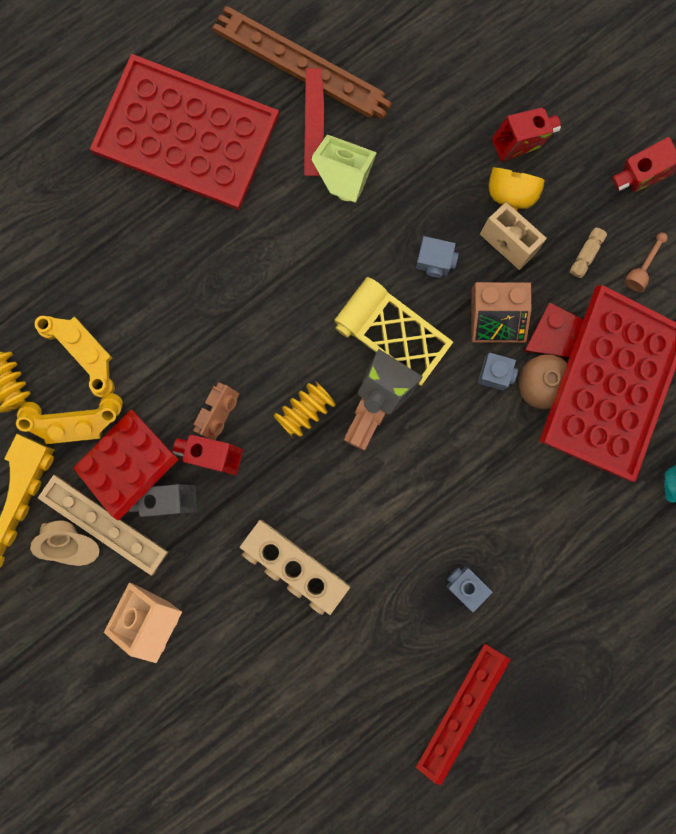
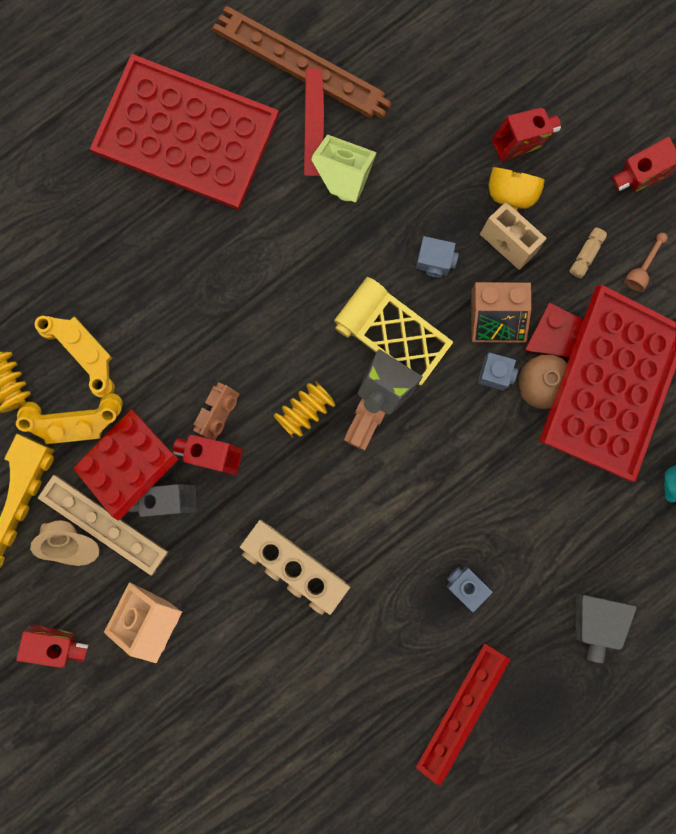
none -> red torso [16,623,88,668]
none -> dark grey torso [576,593,636,663]

